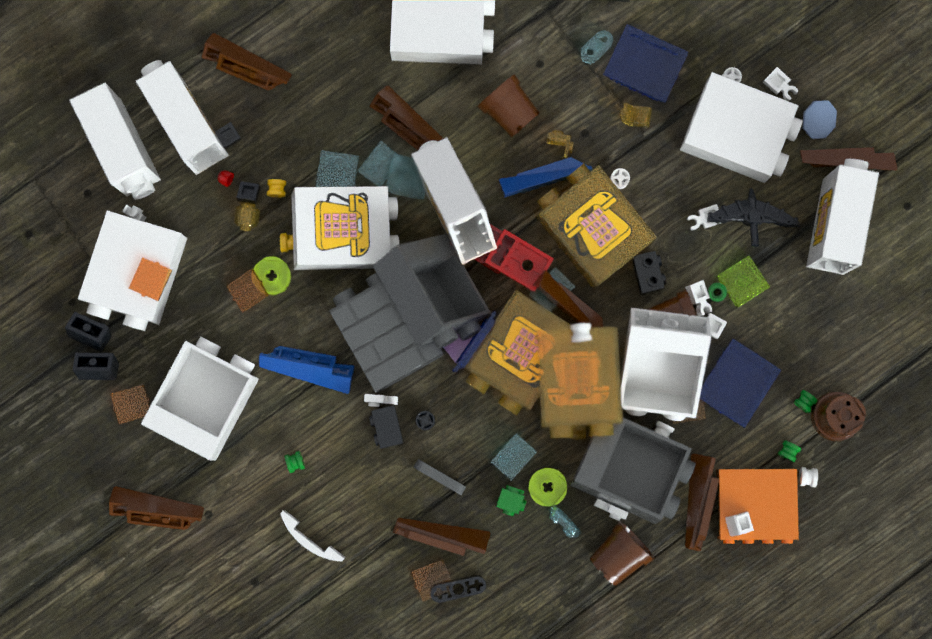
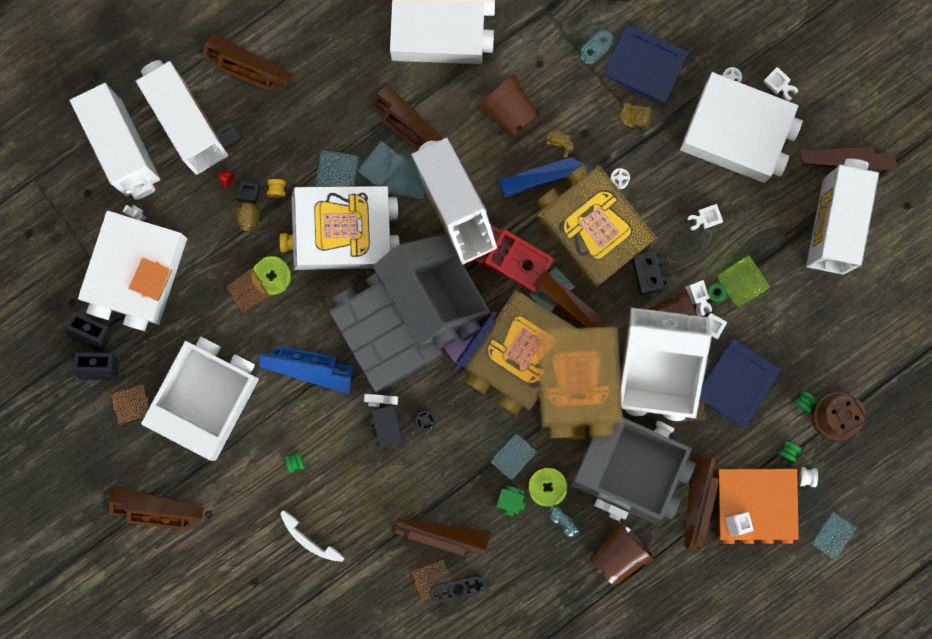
dark grey beam [413,459,466,495] -> none
white wheel [571,323,592,342] -> none
black bar [707,189,800,247] -> none
sand blue piece [802,100,837,139] -> none
none -> clear light blue plate [811,512,857,560]

